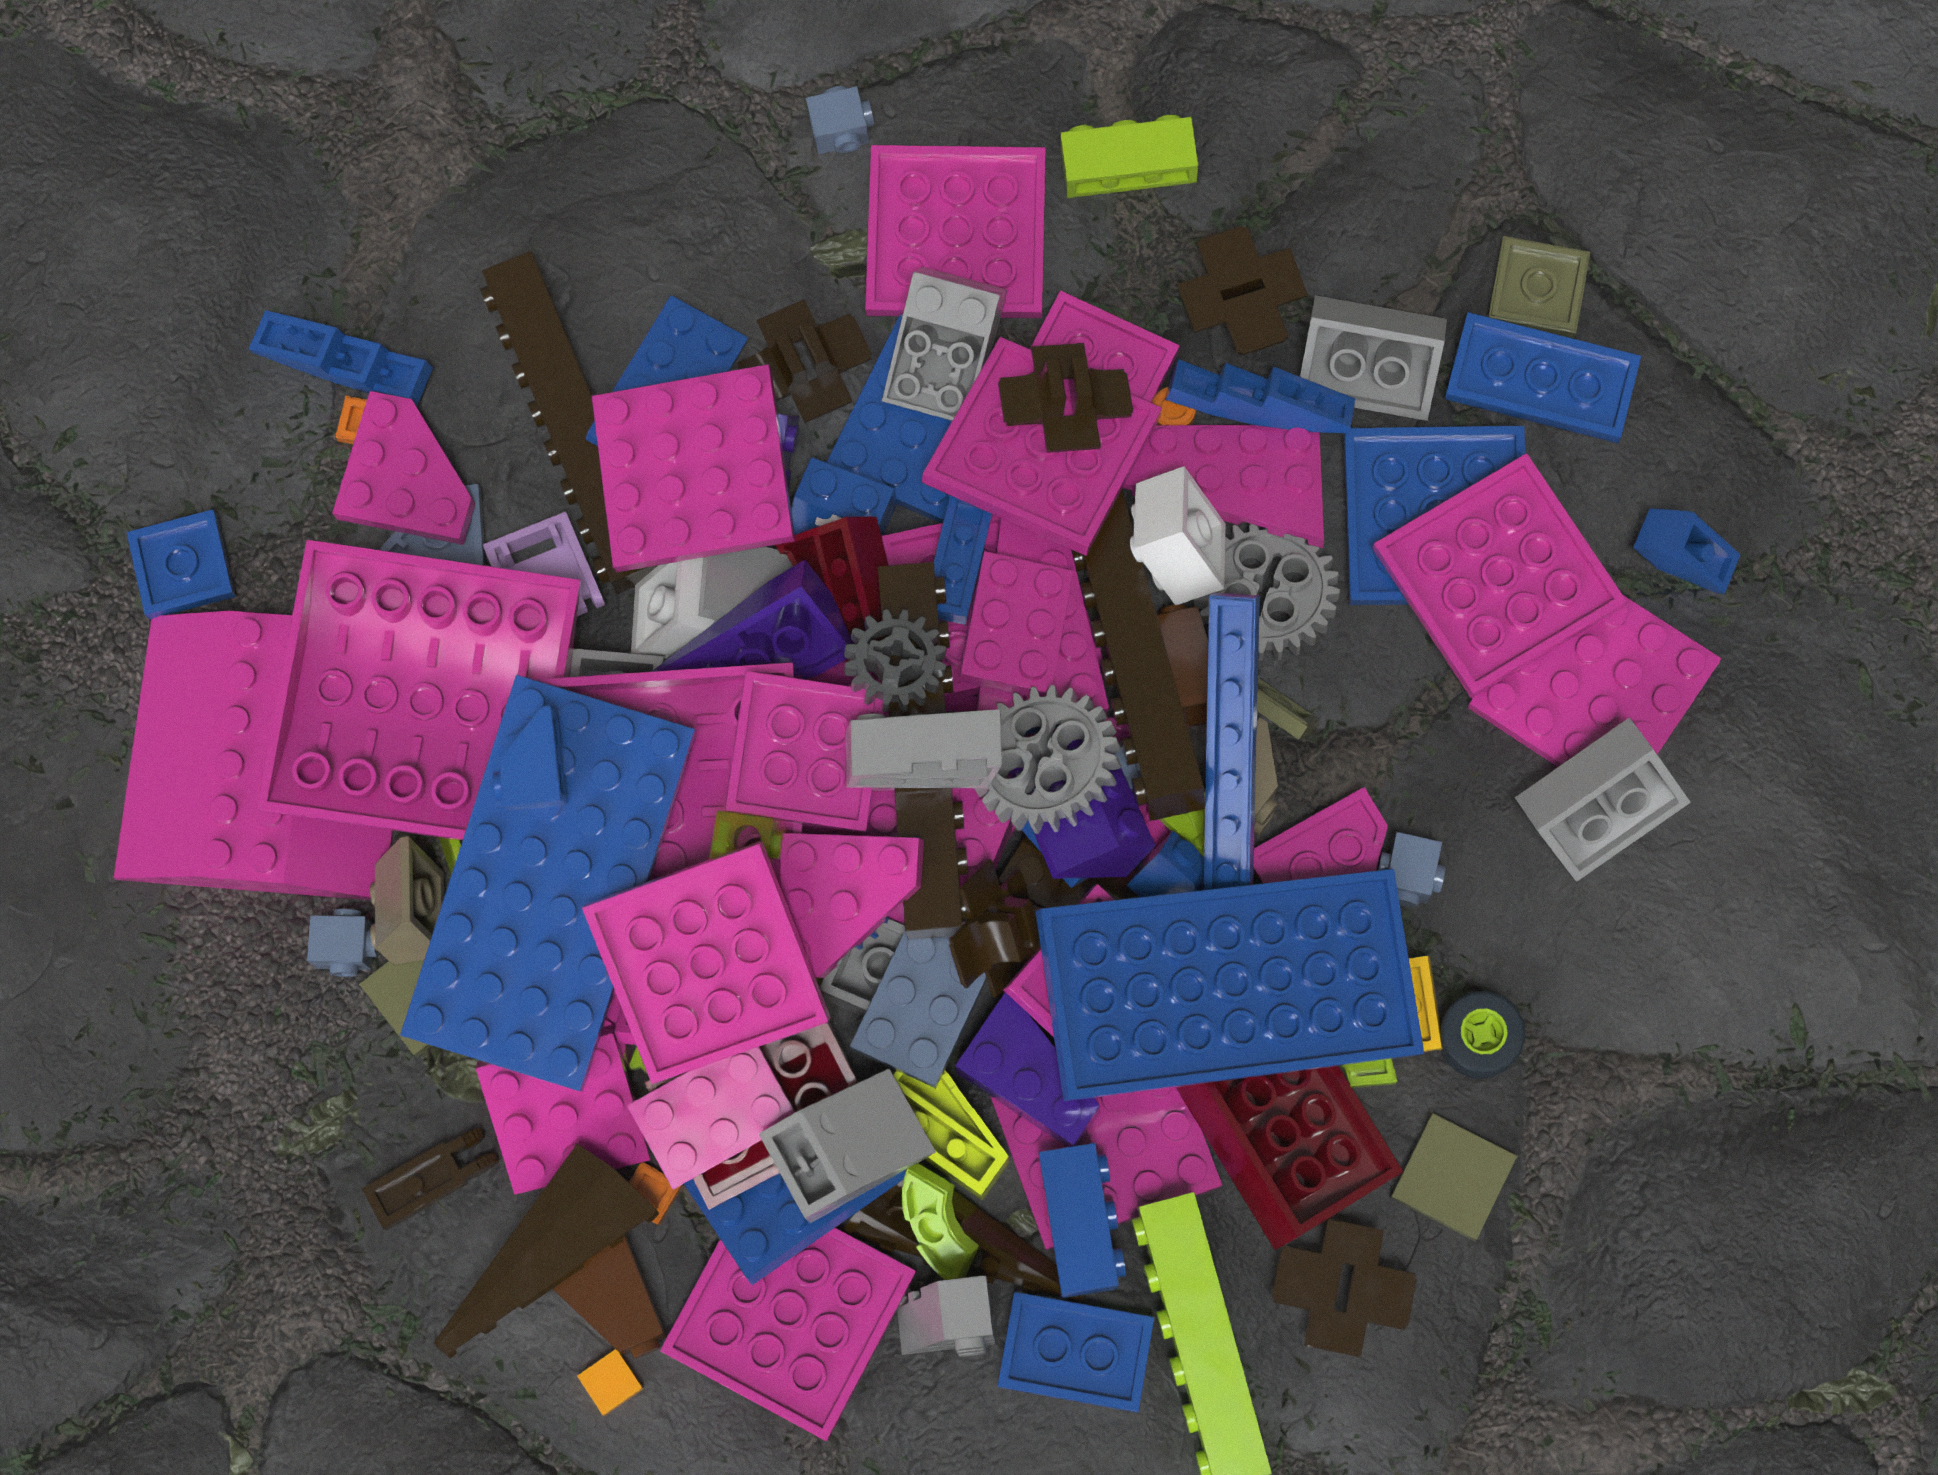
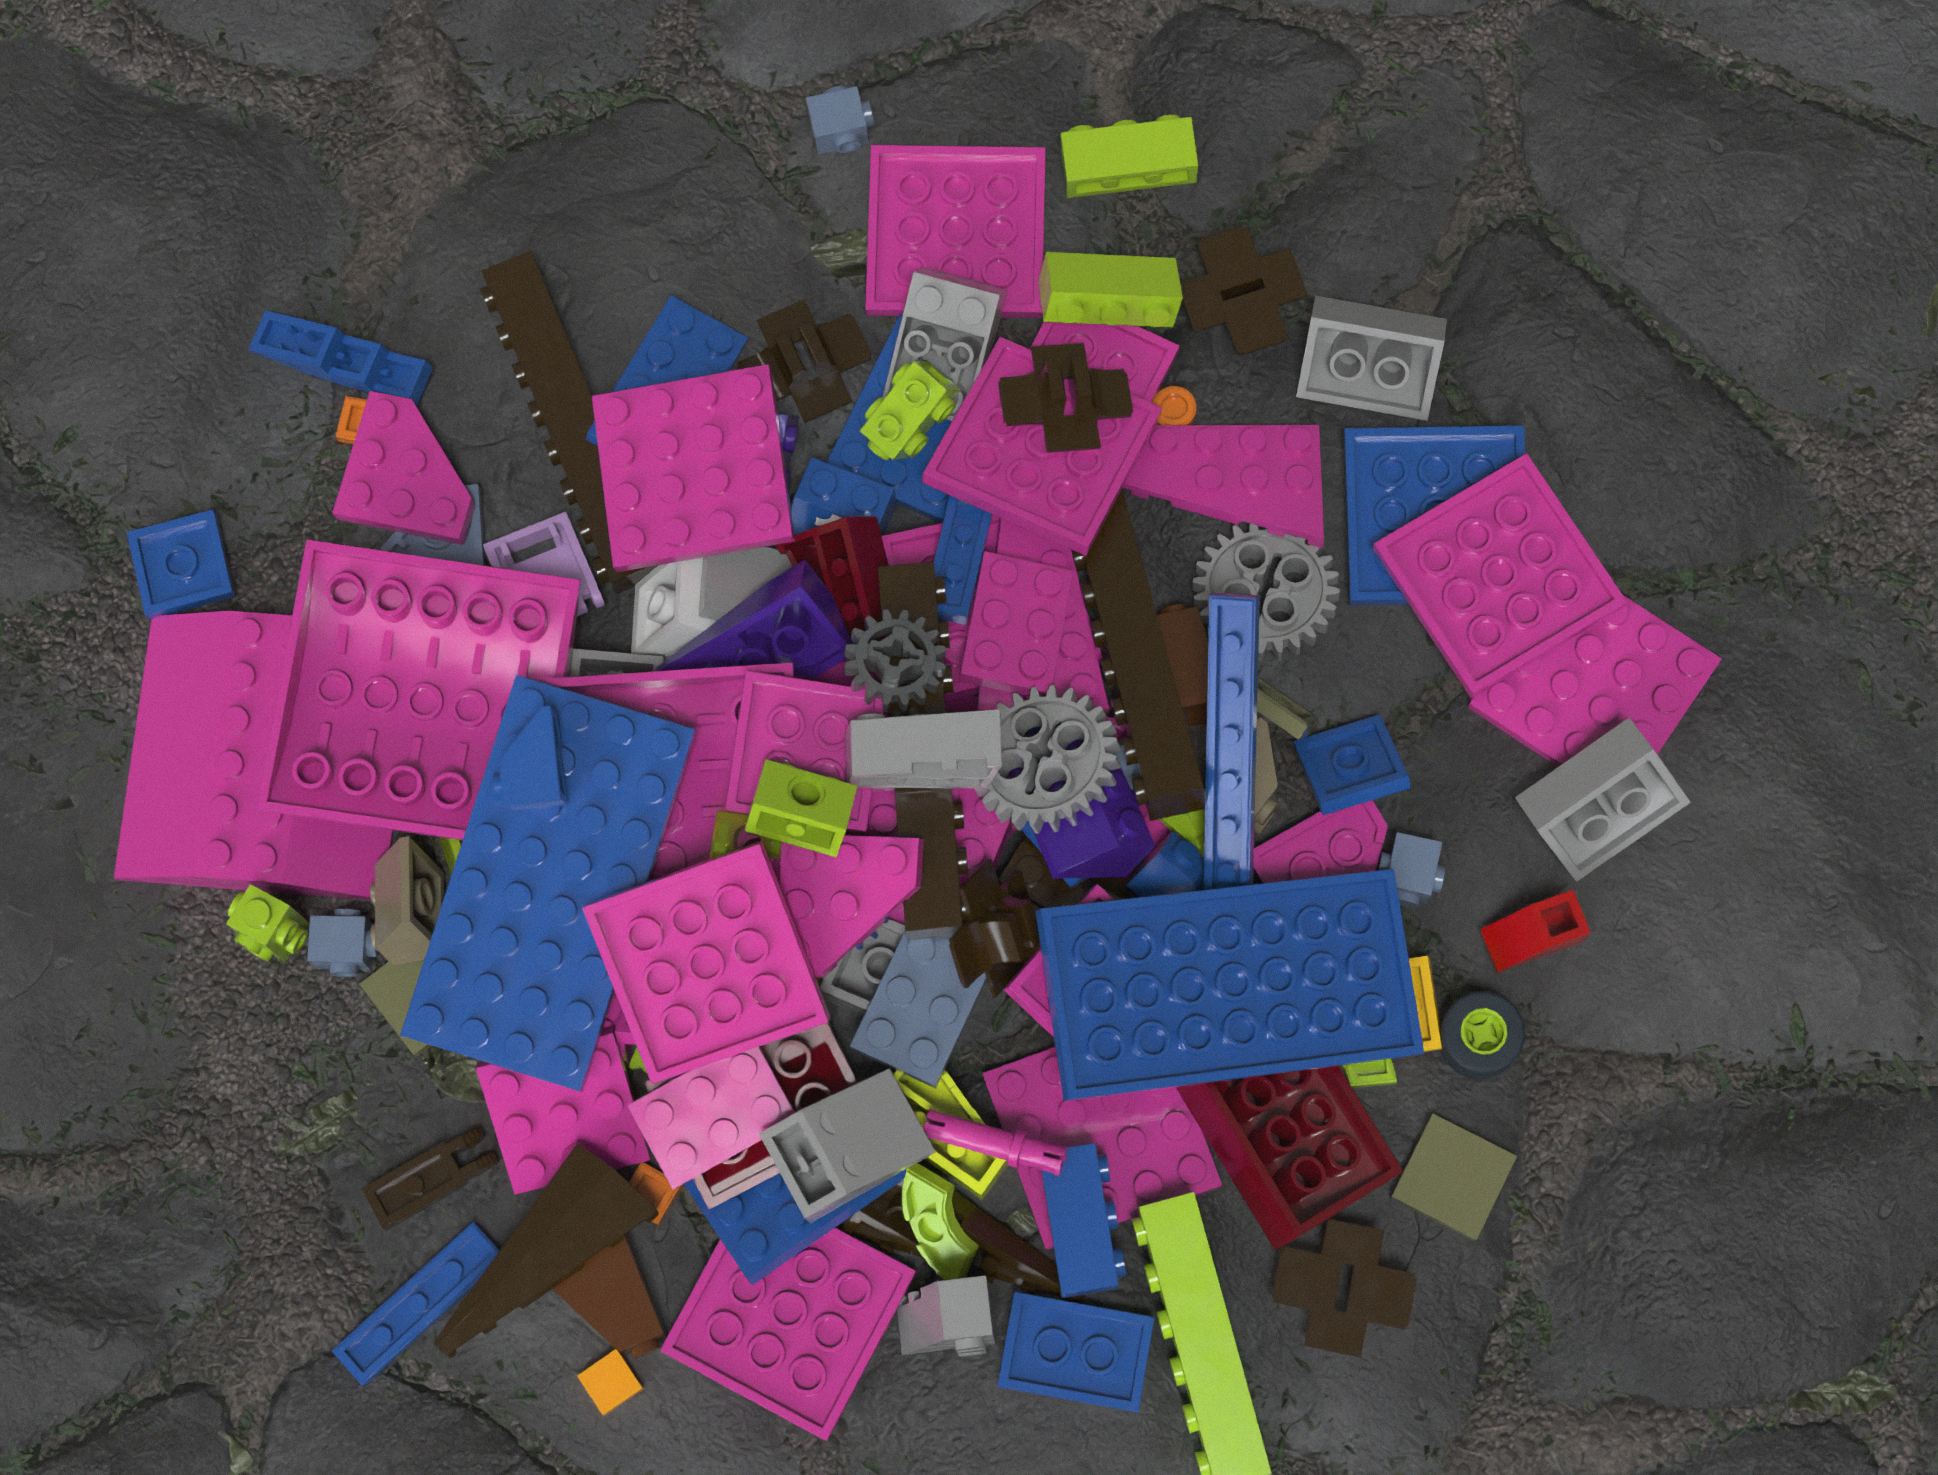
dark purple wedge [955,992,1100,1147] -> none
white brick [1130,466,1226,605] -> none
blue slope [1166,359,1355,434] -> none
blue plate [1445,312,1641,443] -> none
olive tile [1488,236,1591,339] -> none
blue slope [1633,508,1741,594] -> none
none -> lime brick [226,884,309,962]
none -> blue tile [332,1222,500,1387]
none -> lime brick [745,759,857,858]
none -> lime brick [860,361,961,461]
none -> dark pink pin [923,1108,1068,1177]
none -> lime brick [1038,252,1183,327]
none -> blue plate [1293,714,1411,816]
none -> red slope [1480,890,1591,974]

